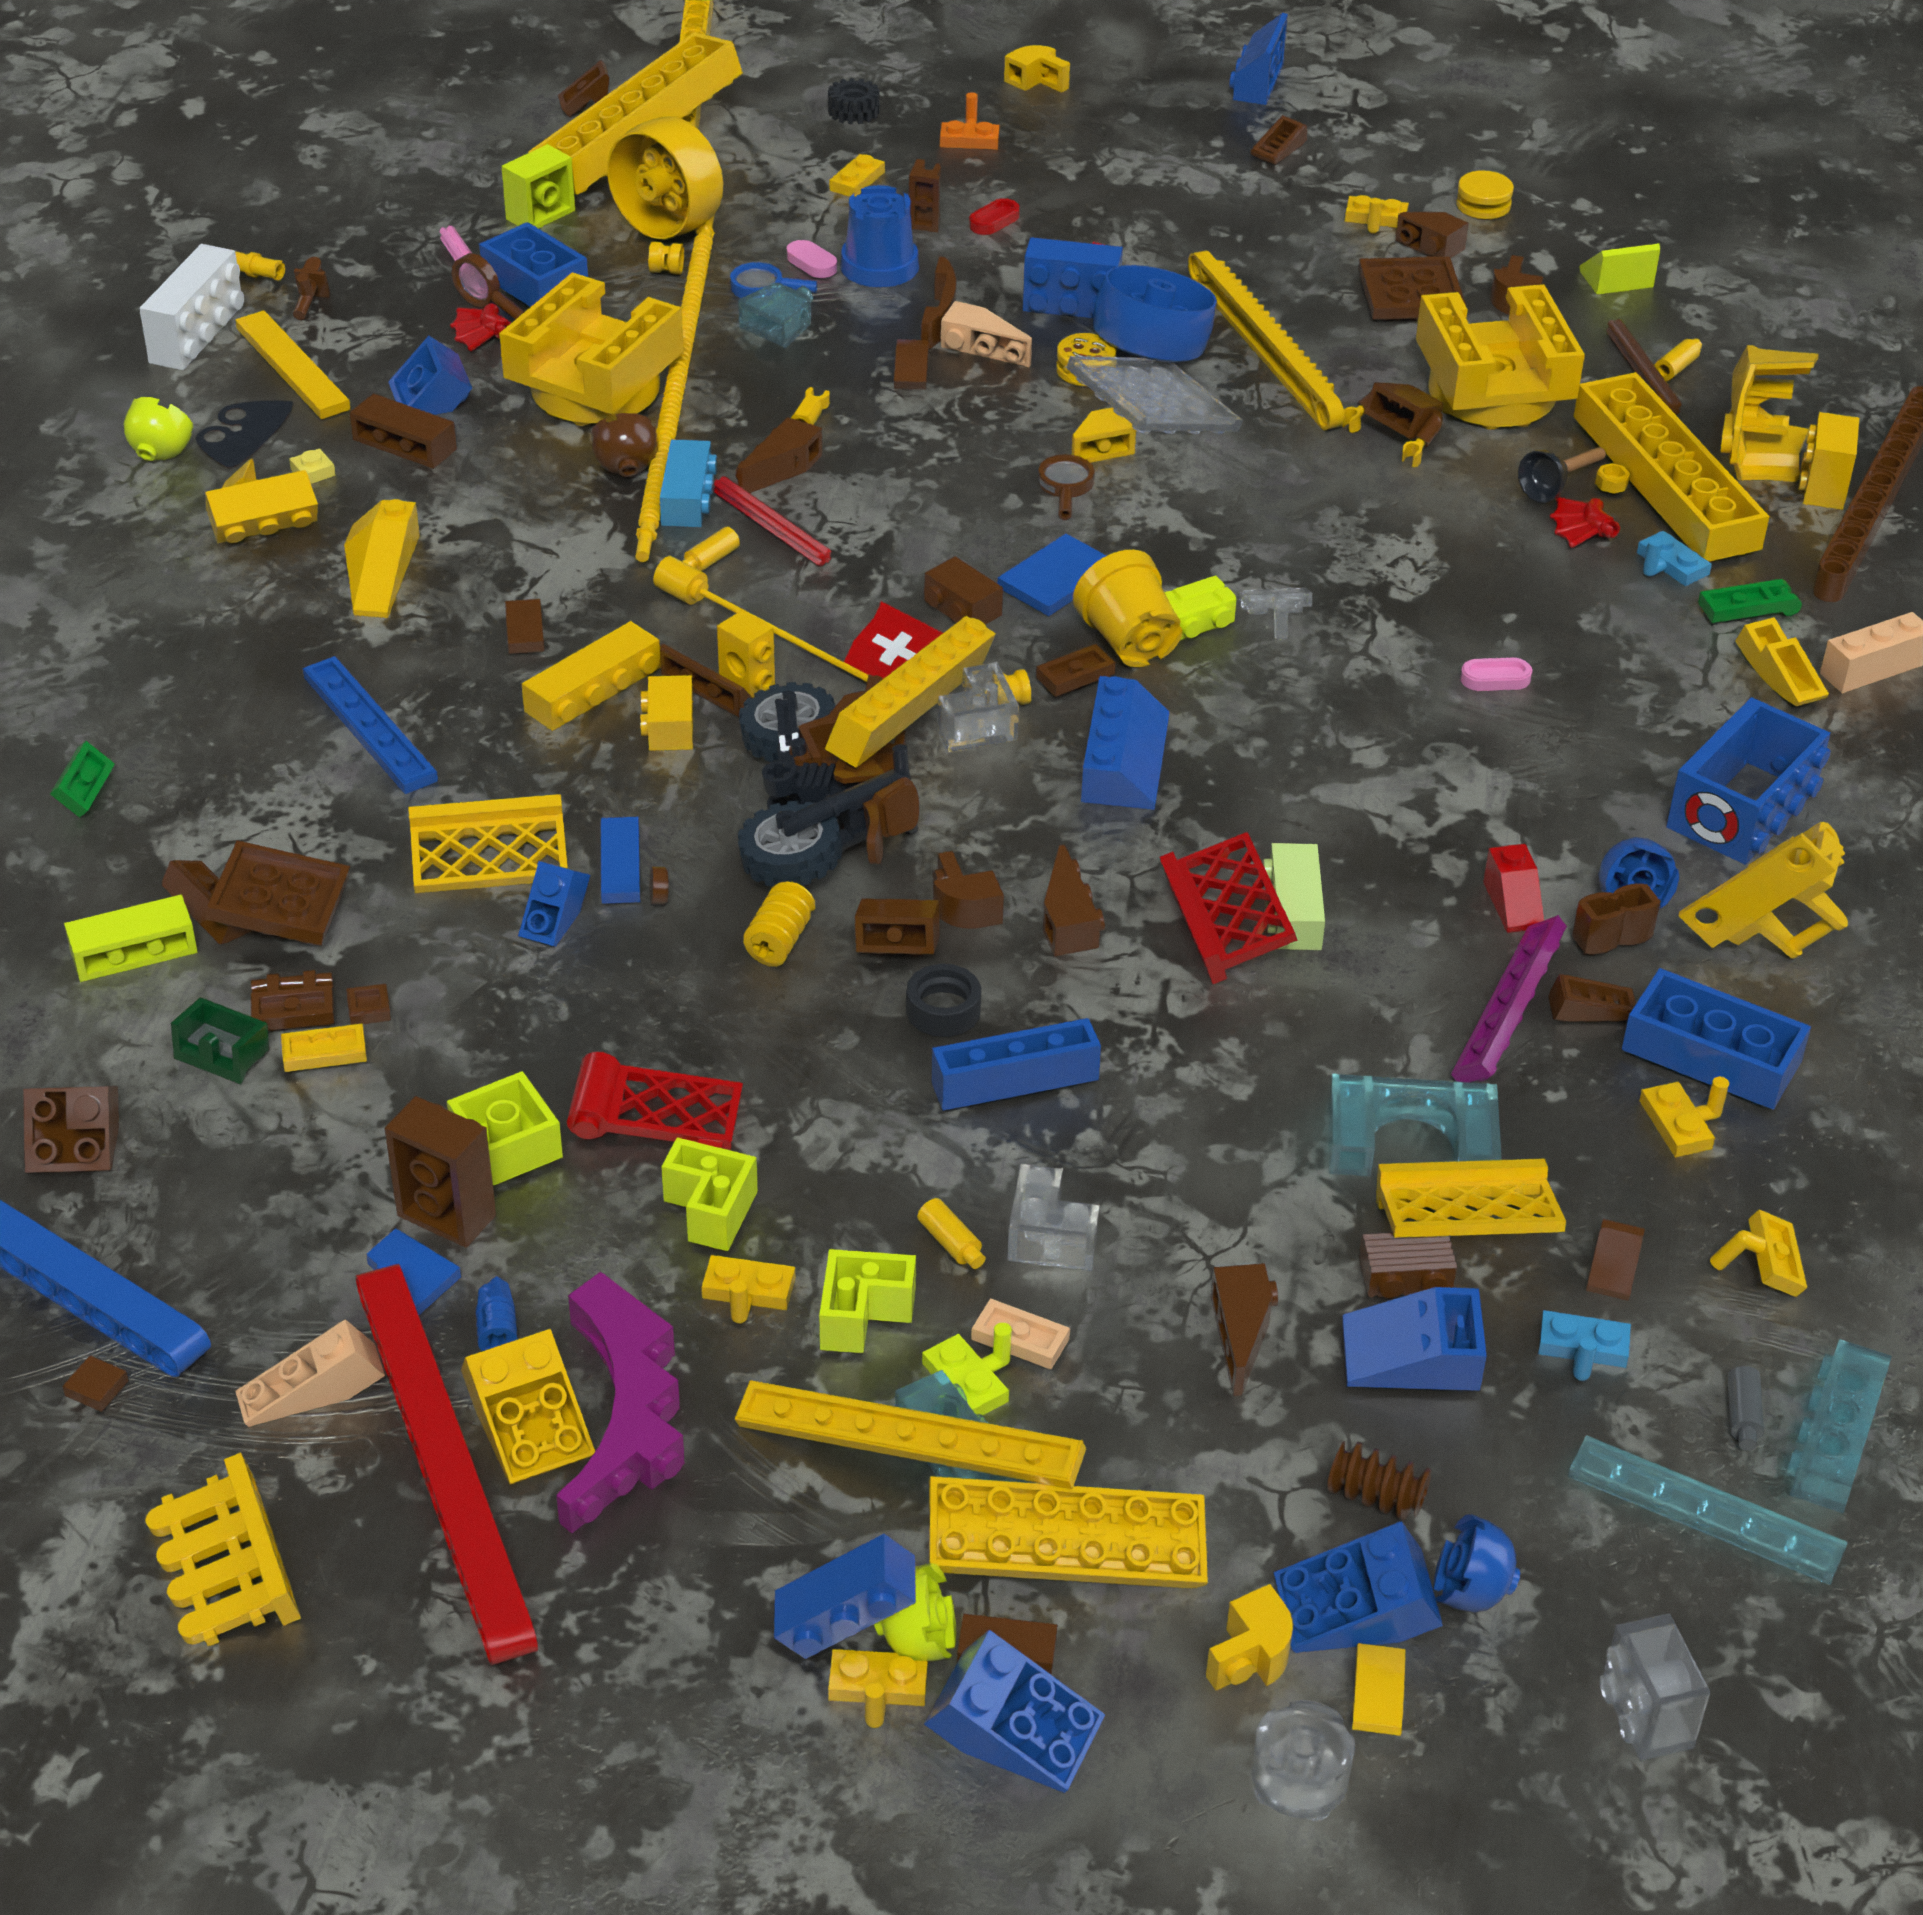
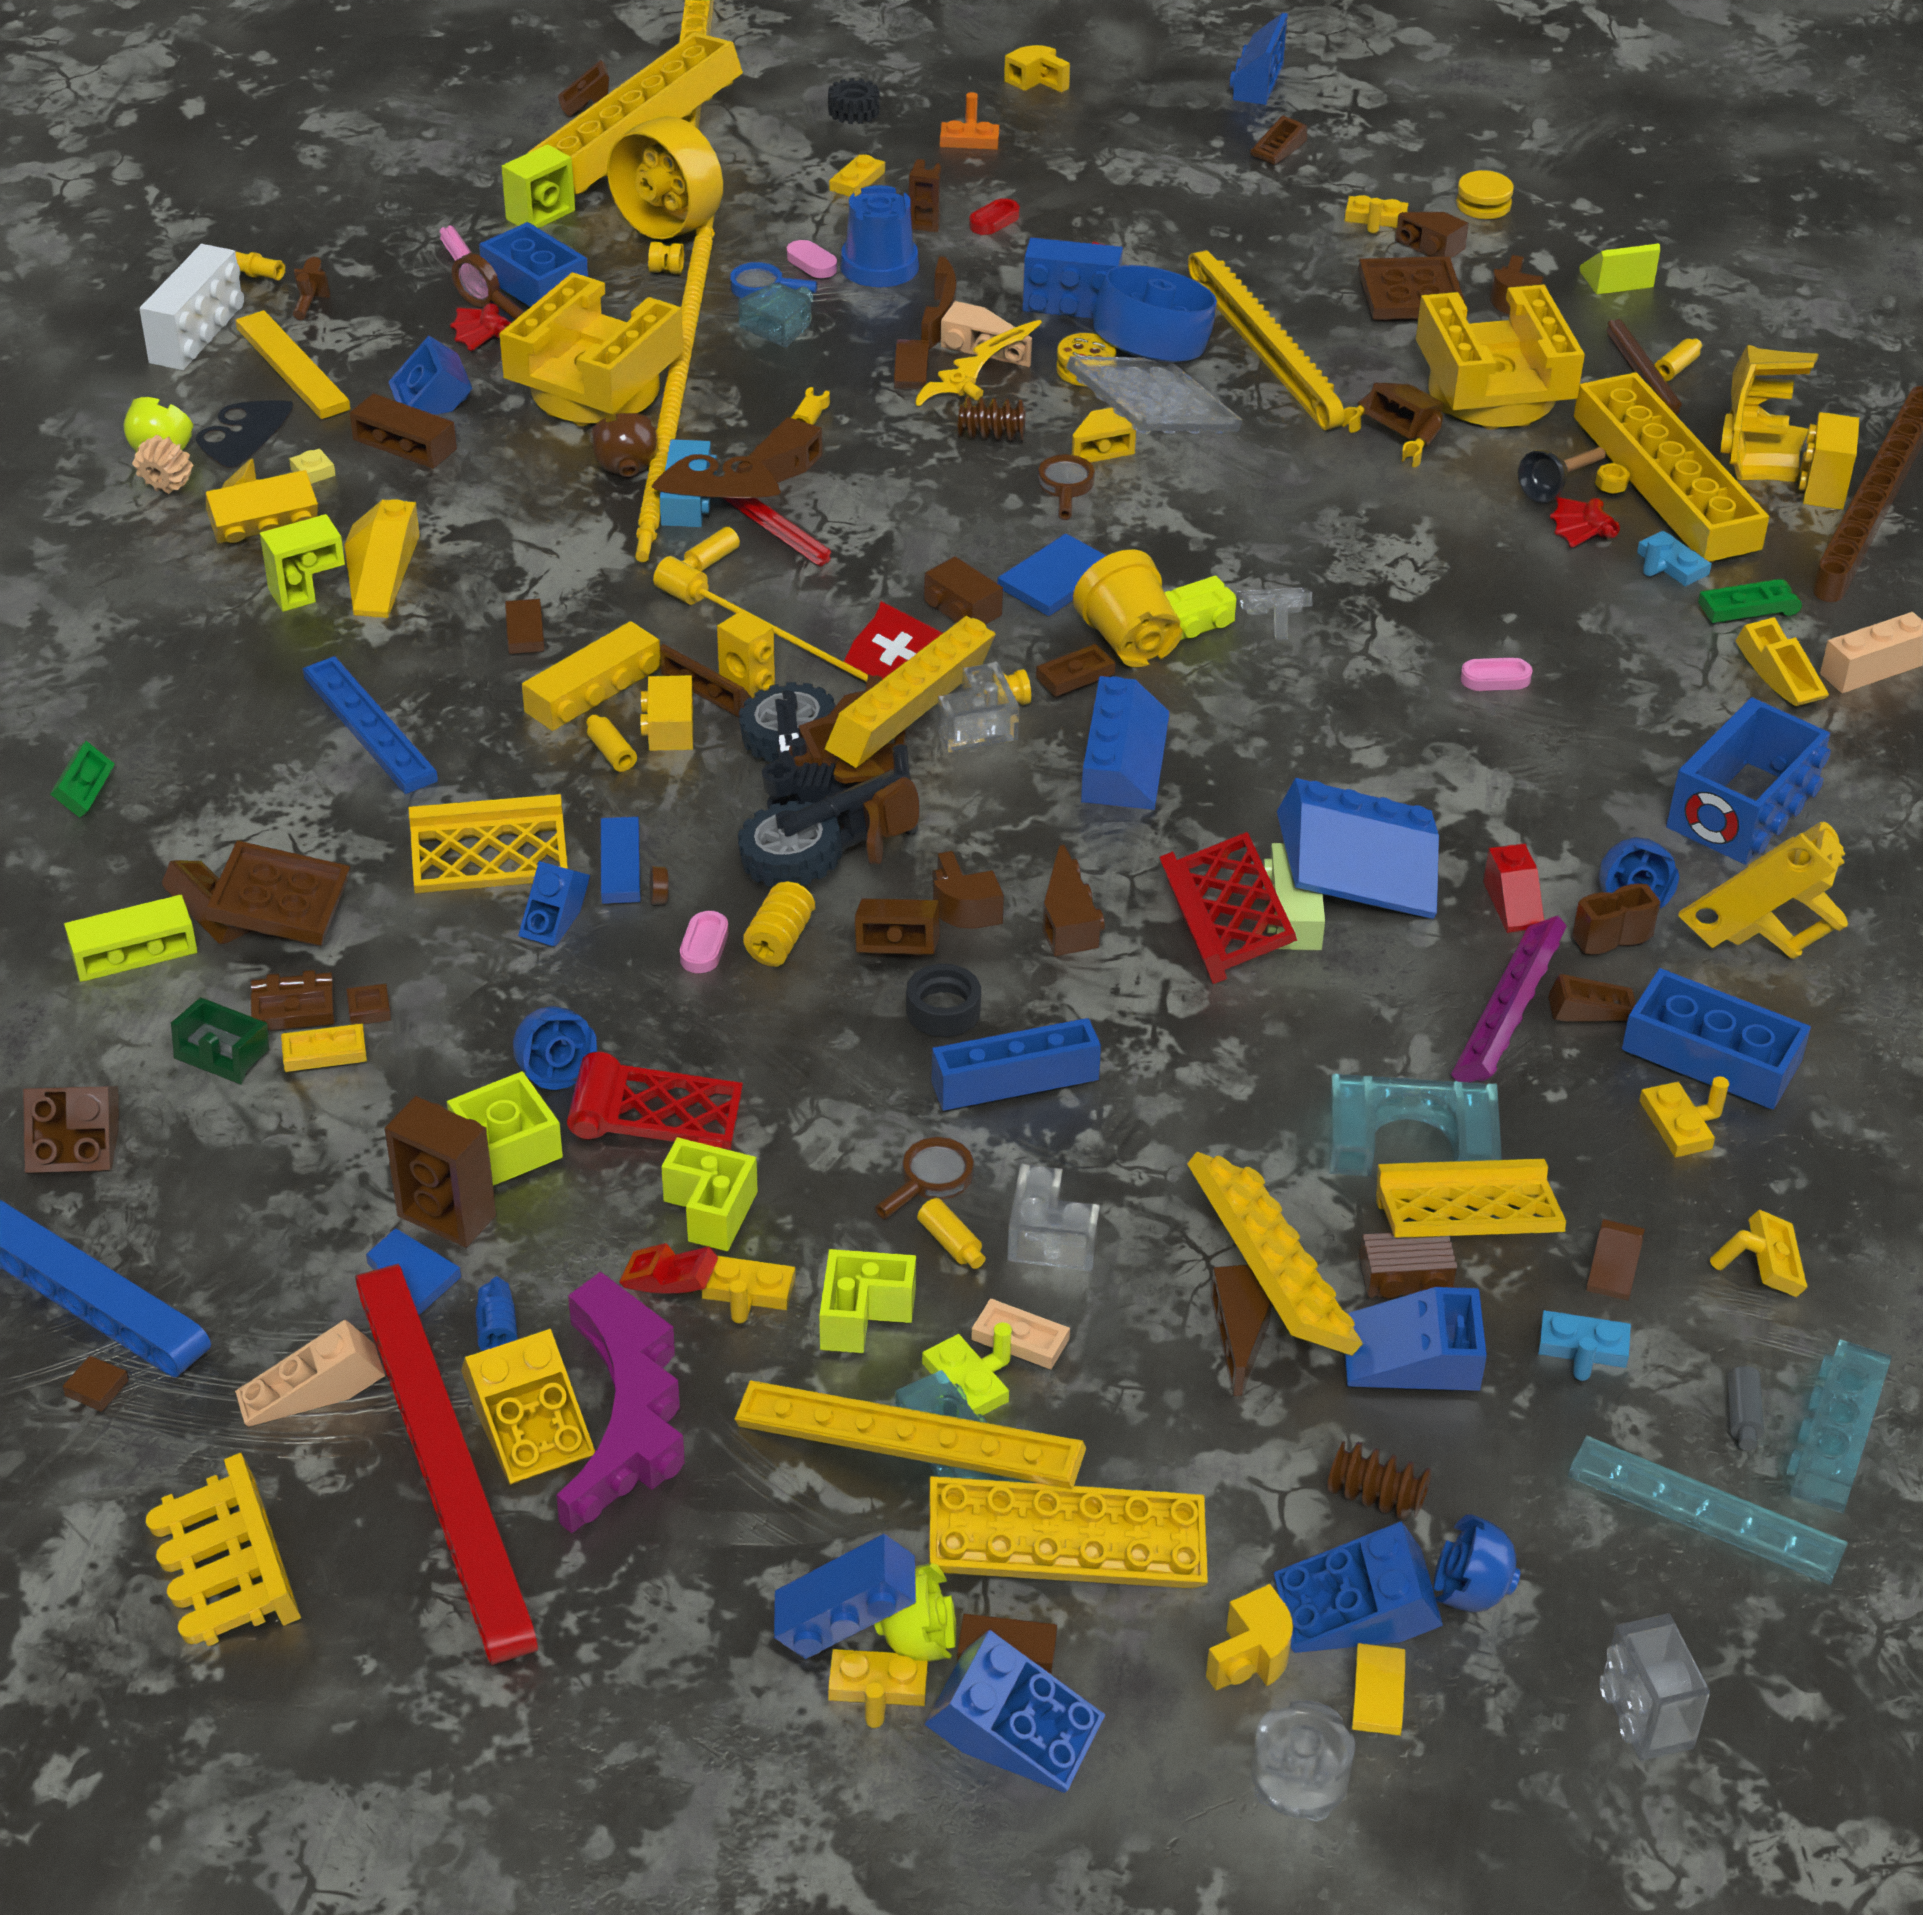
none -> light nougat gear [132,435,194,494]
none -> neon yellow brick [260,514,345,612]
none -> blue cylinder [513,1006,597,1090]
none -> yellow cylinder [586,714,637,772]
none -> red slope [619,1243,718,1293]
none -> reddish brown piece [652,454,781,498]
none -> bright pink tile [680,911,729,973]
none -> piece [875,1137,974,1219]
none -> yellow piece [915,320,1042,406]
none -> reddish brown piece [958,396,1026,442]
none -> yellow plate [1187,1152,1363,1356]
none -> slope [1277,778,1439,919]

